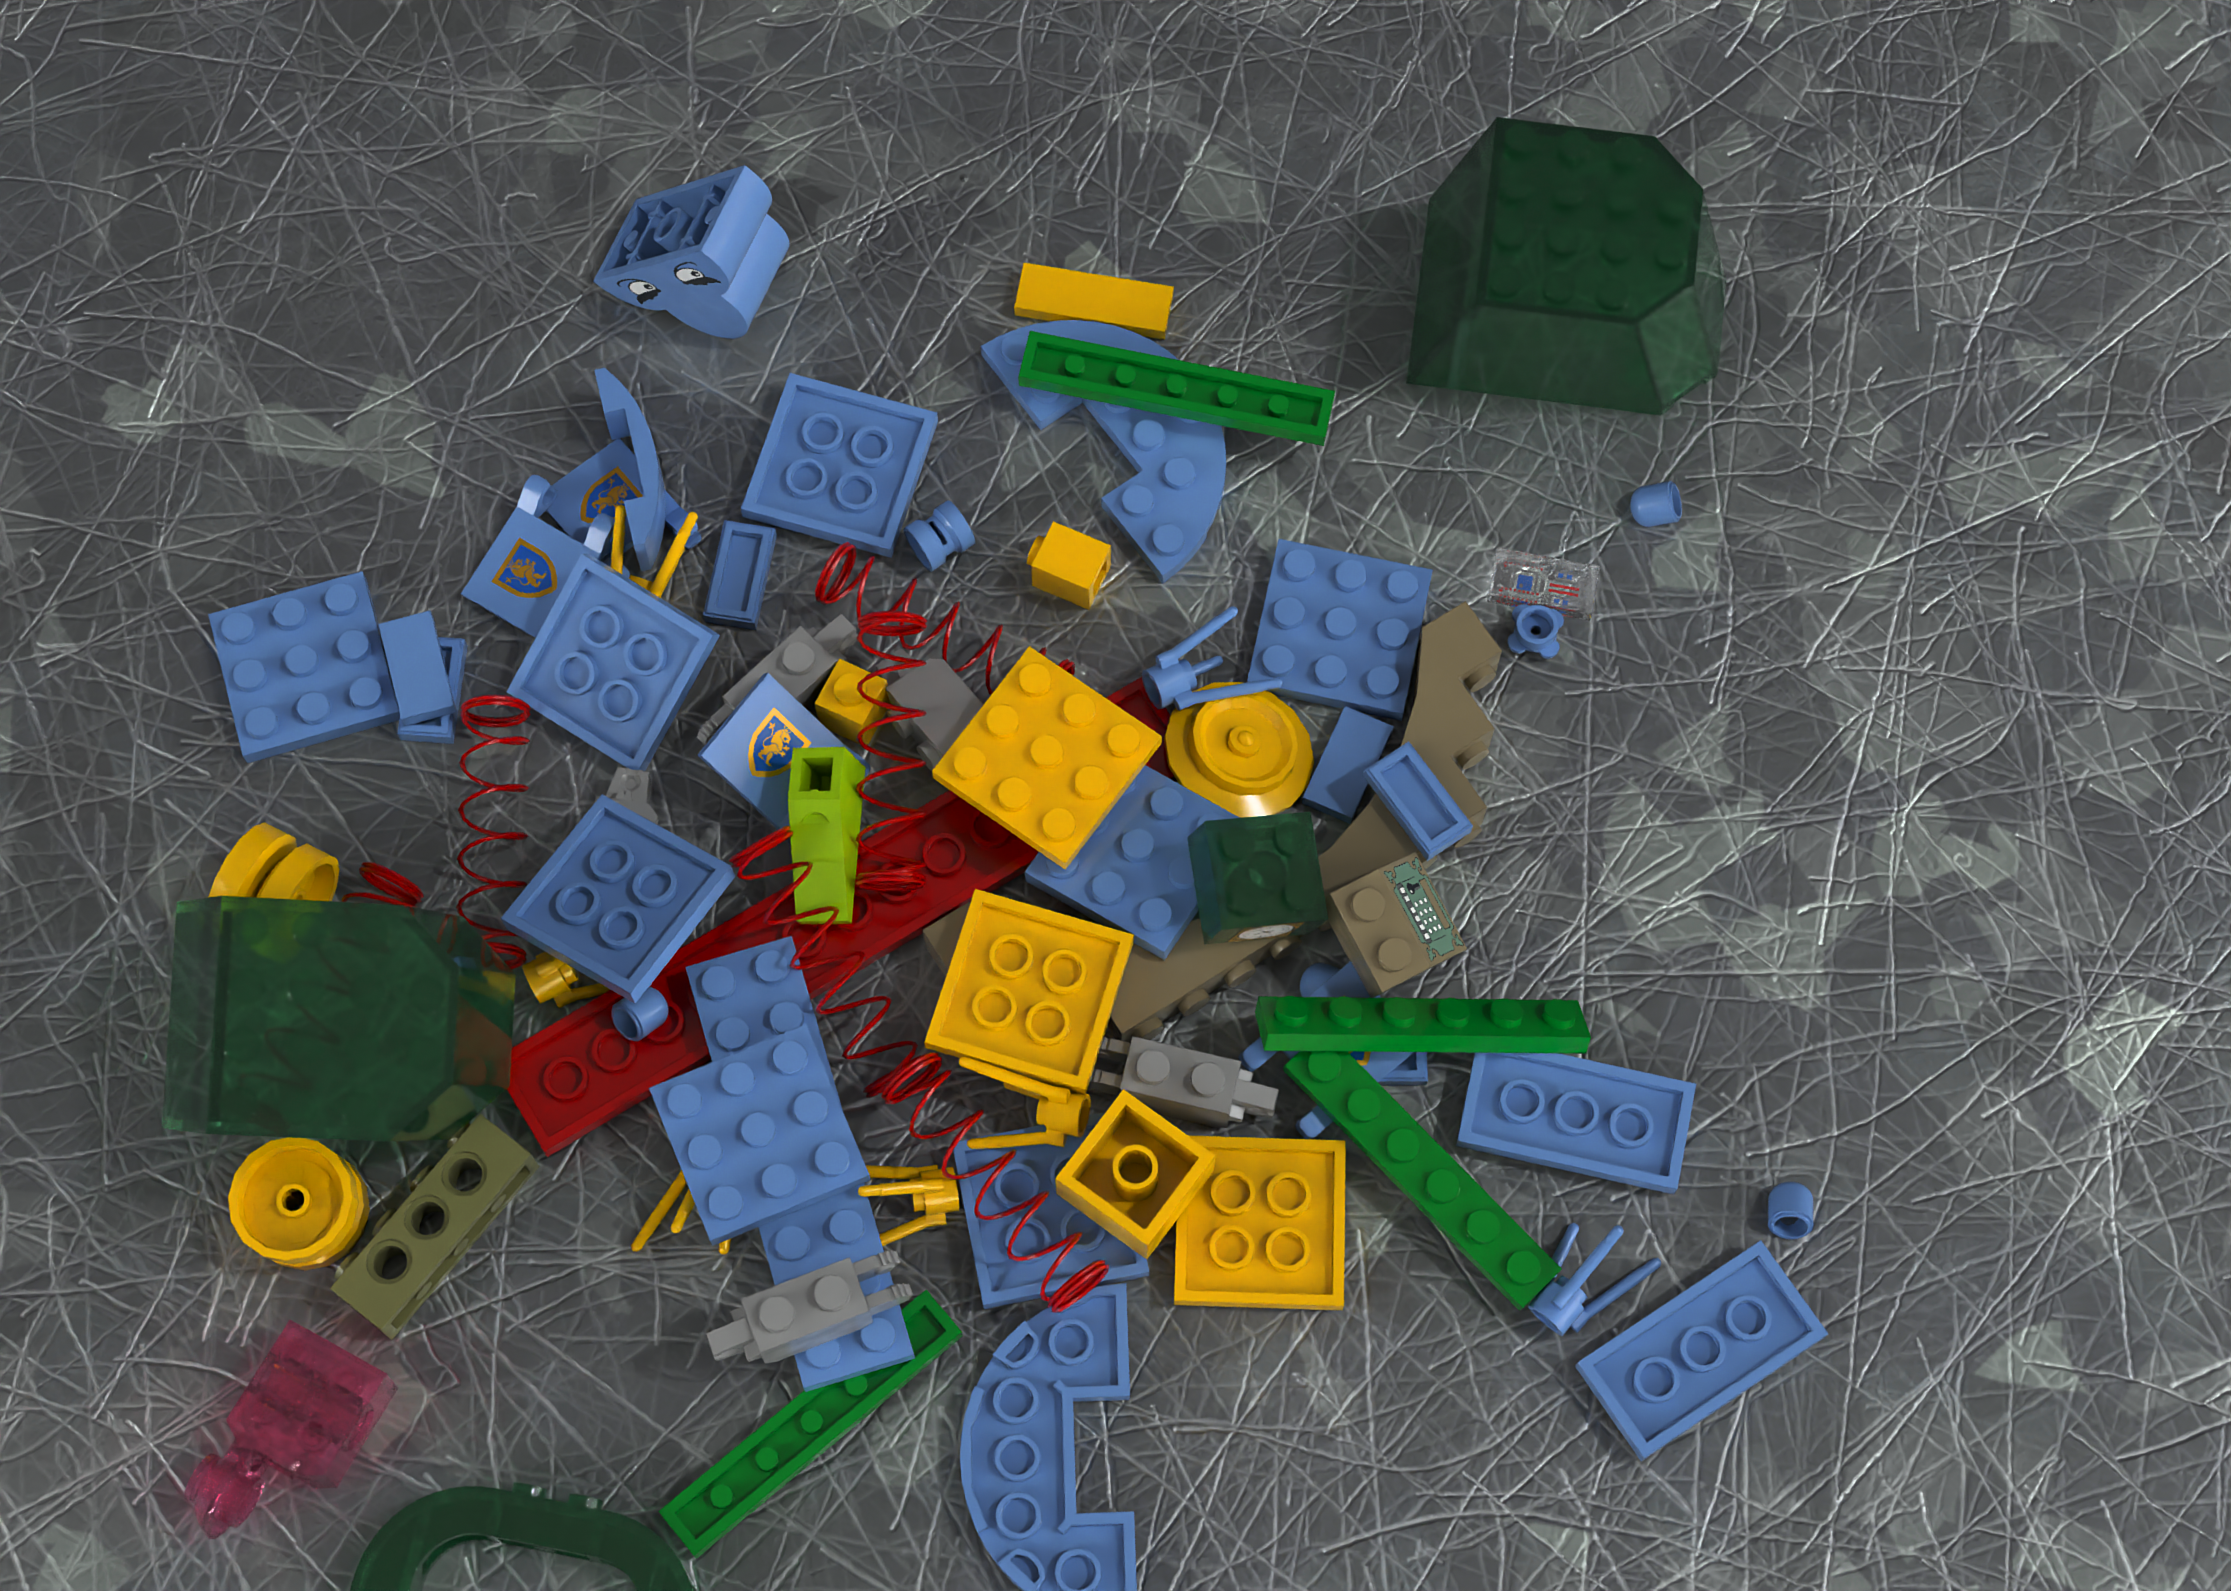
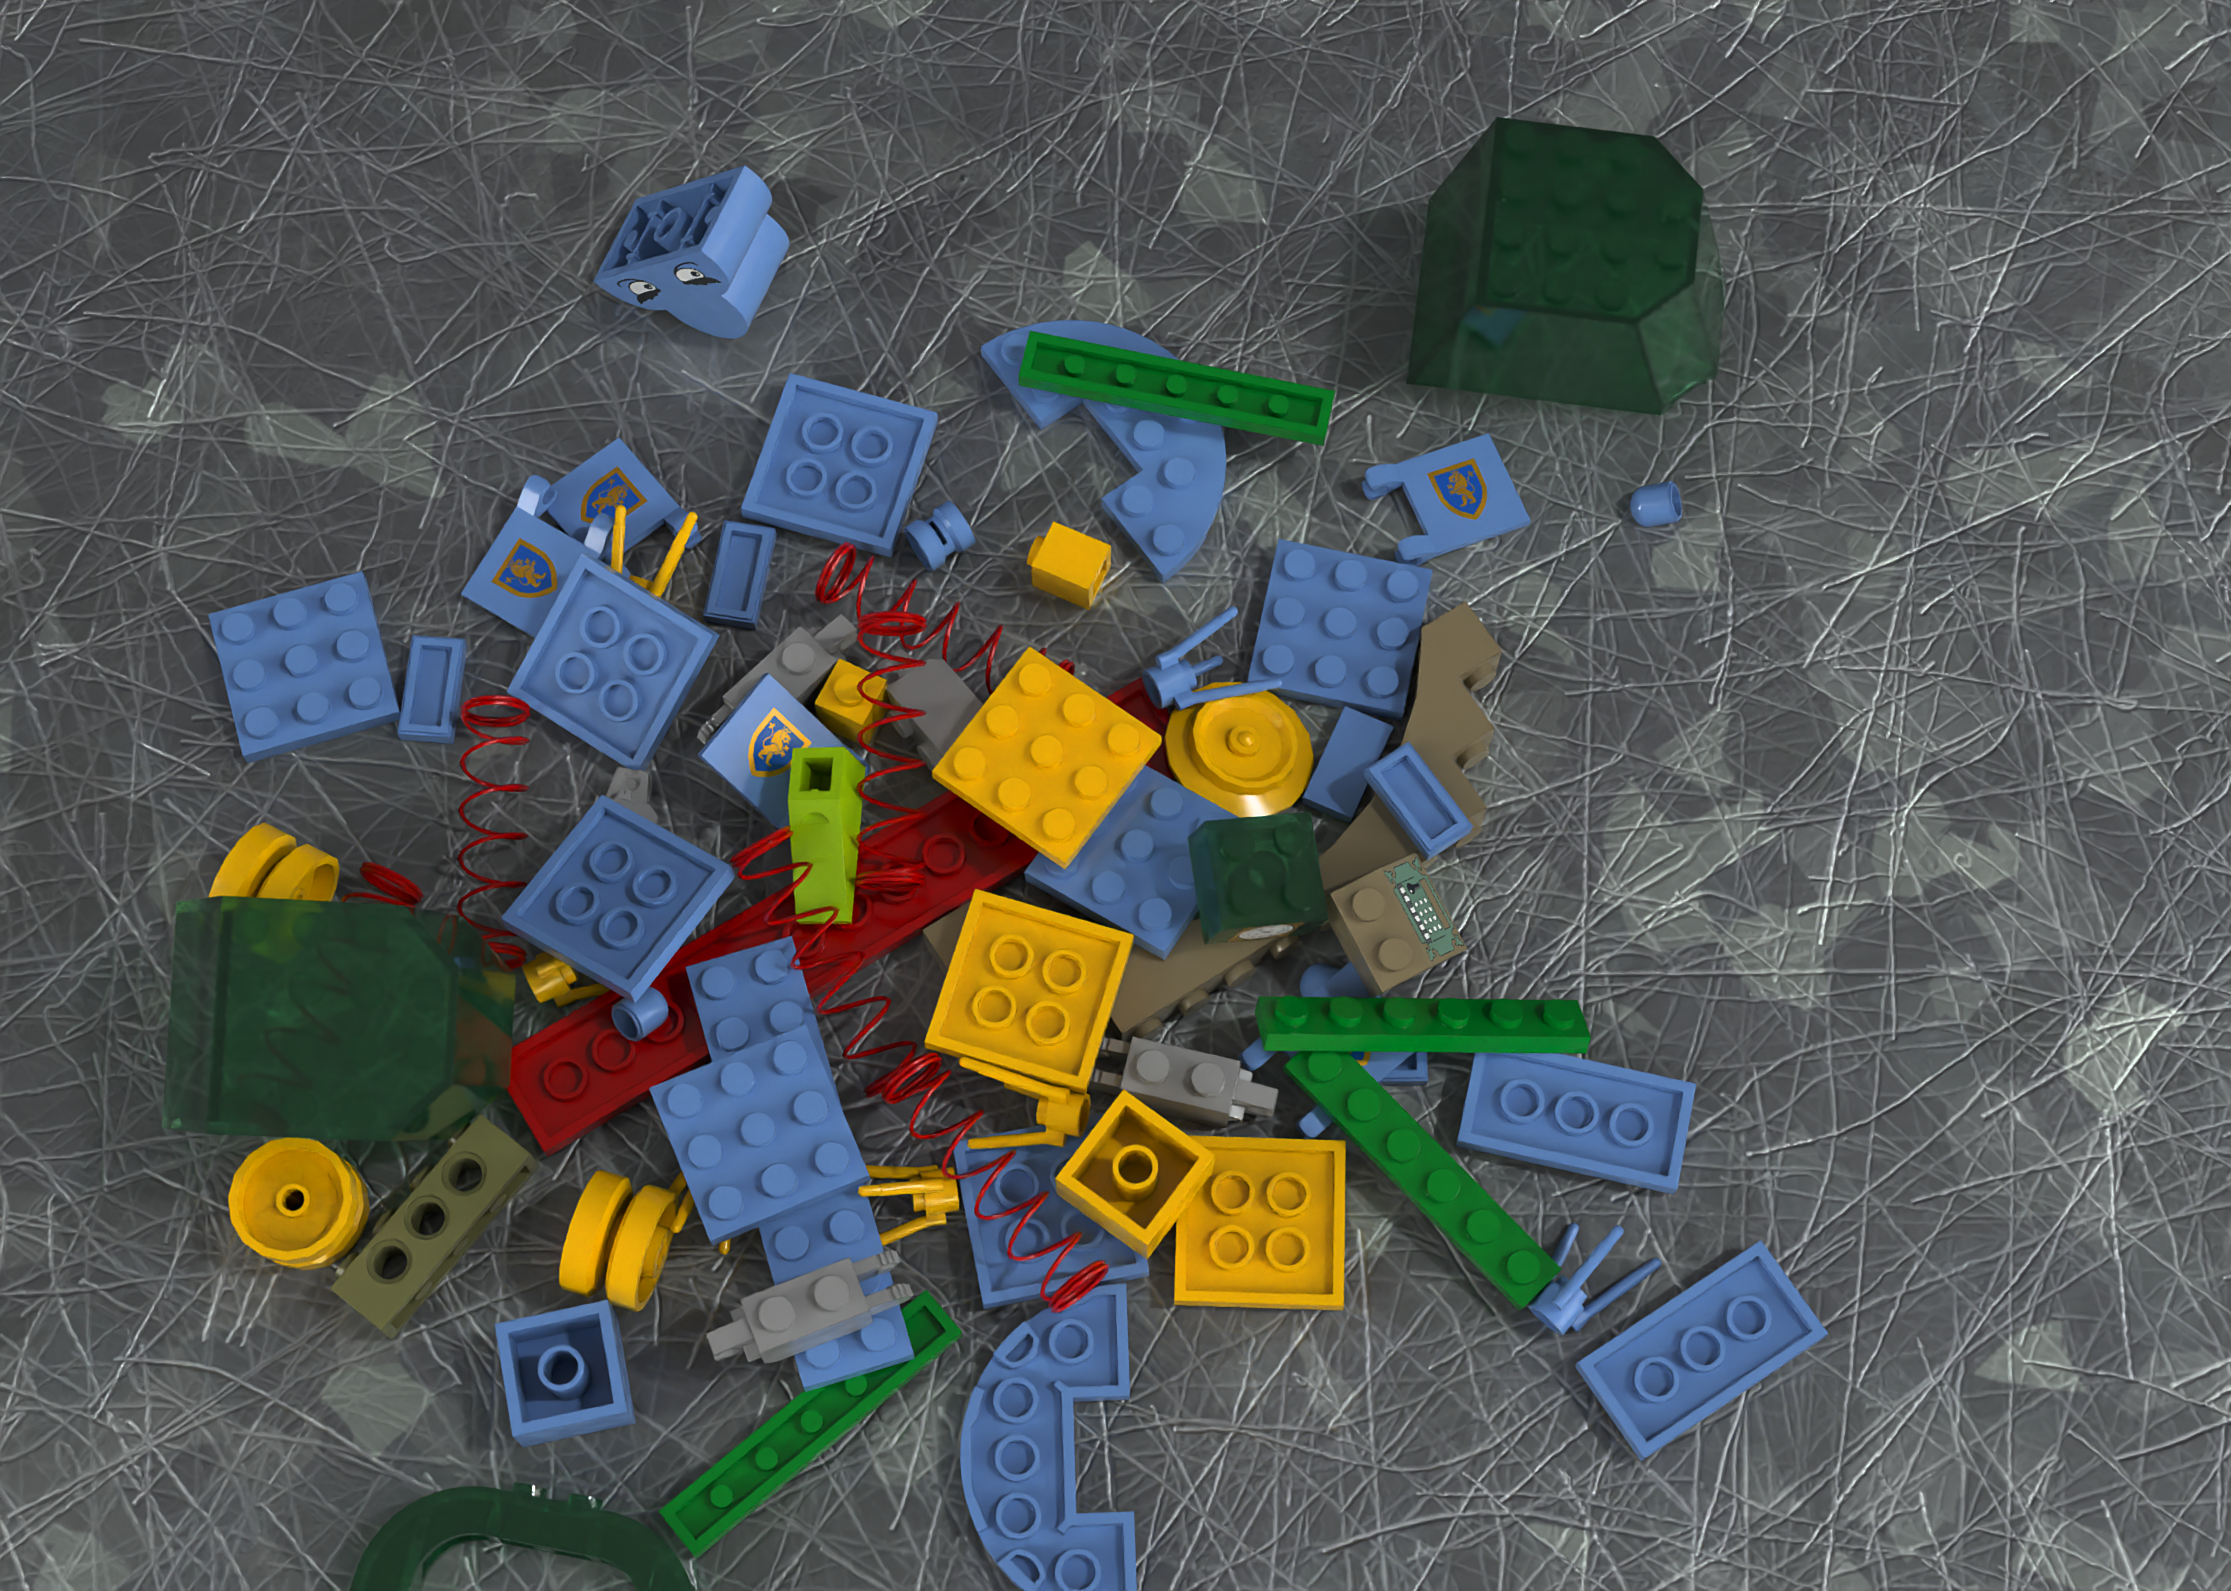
clear pink brick [184,1320,398,1539] -> none
medium blue tile [378,610,457,726] -> none
medium blue slope [594,368,666,571] -> none
yellow tile [1014,263,1174,340] -> none
clear tile [1487,547,1600,621] -> none
medium blue plate [1507,604,1564,659] -> none
medium blue piece [1768,1182,1813,1239] -> none
none -> medium blue brick [495,1300,636,1448]
none -> yellow wheel [559,1170,679,1312]
none -> medium blue flag [1361,433,1531,567]

